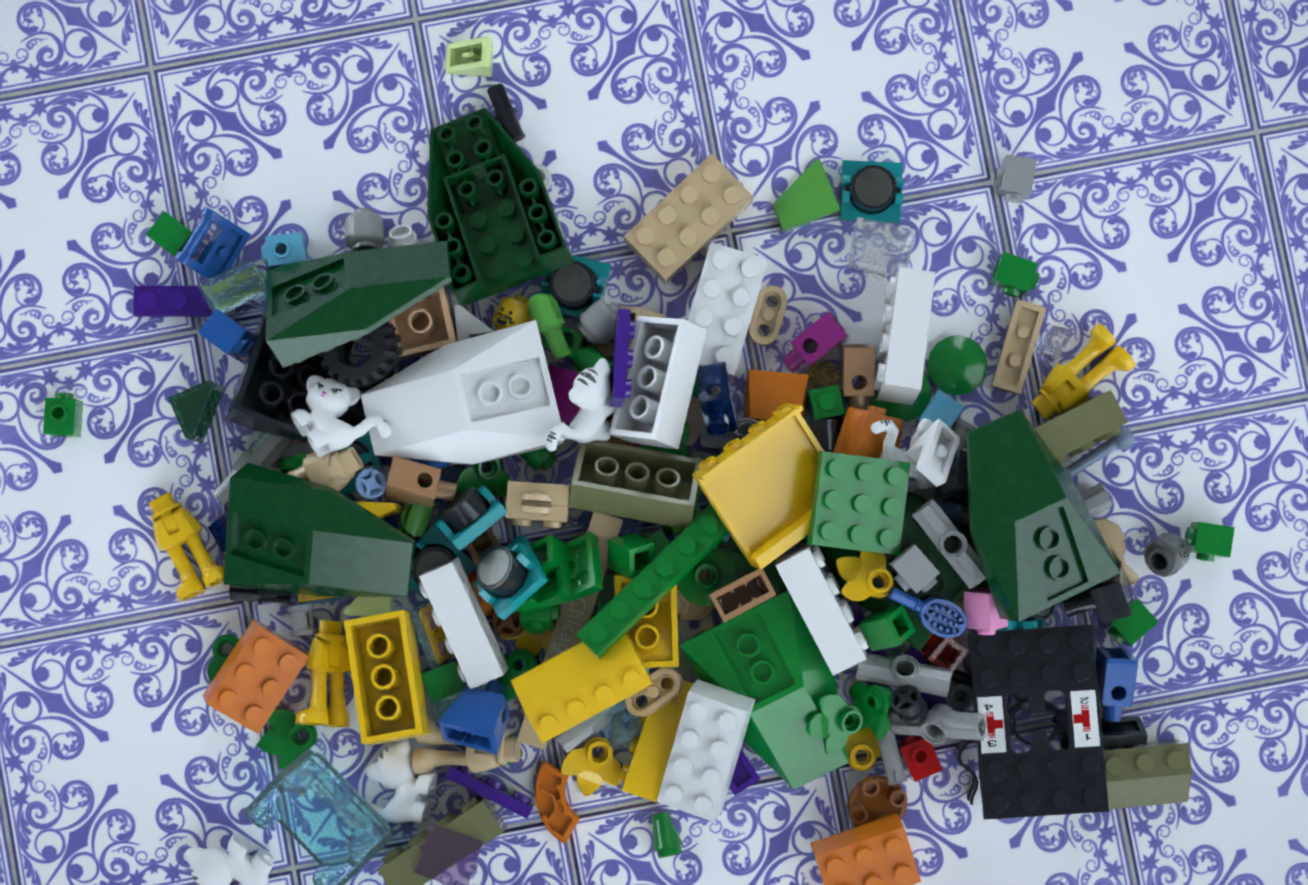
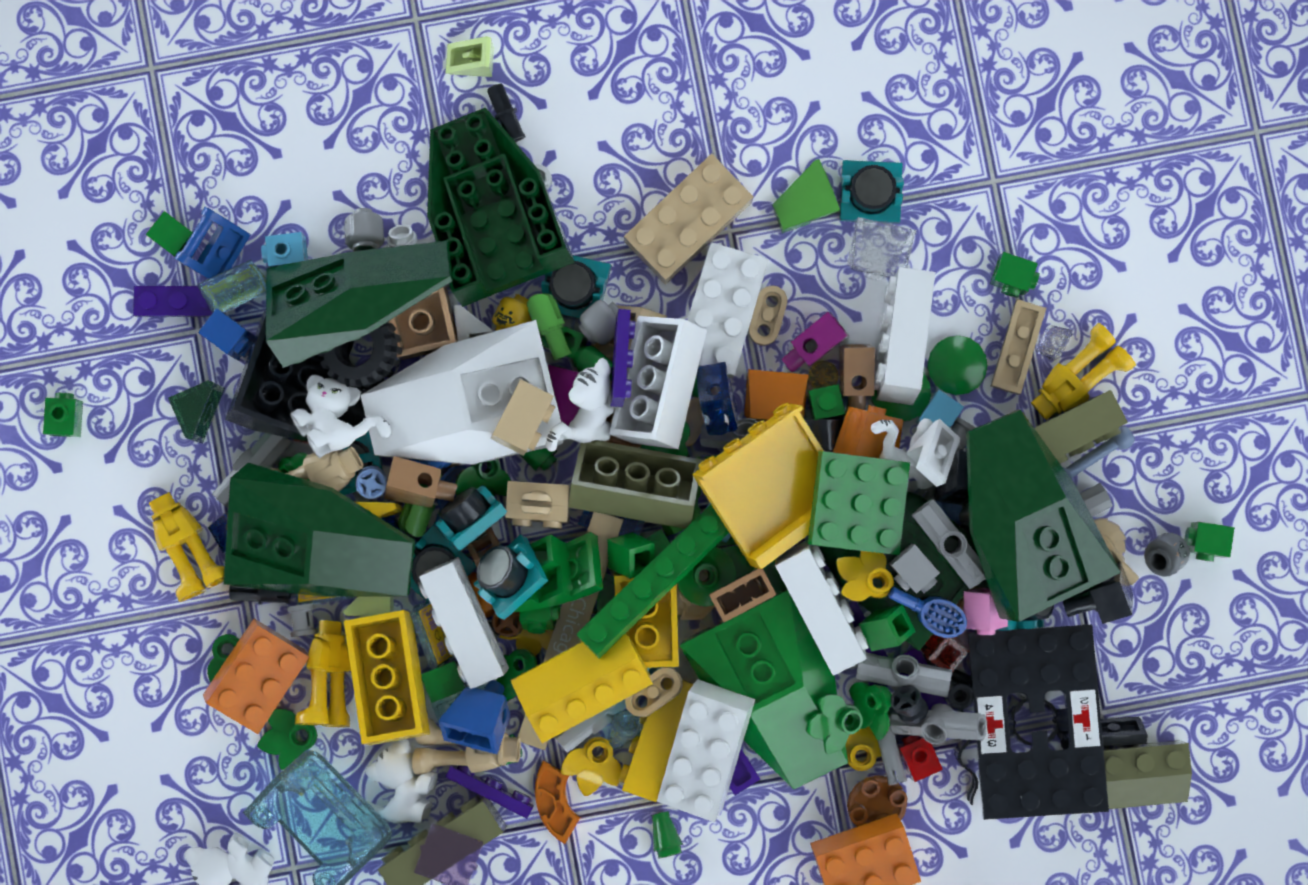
light grey brick [993,154,1037,203] -> none
blue torso [1096,647,1138,722] -> none
green brick [1106,599,1158,646] -> none
none -> tan brick [490,379,555,456]

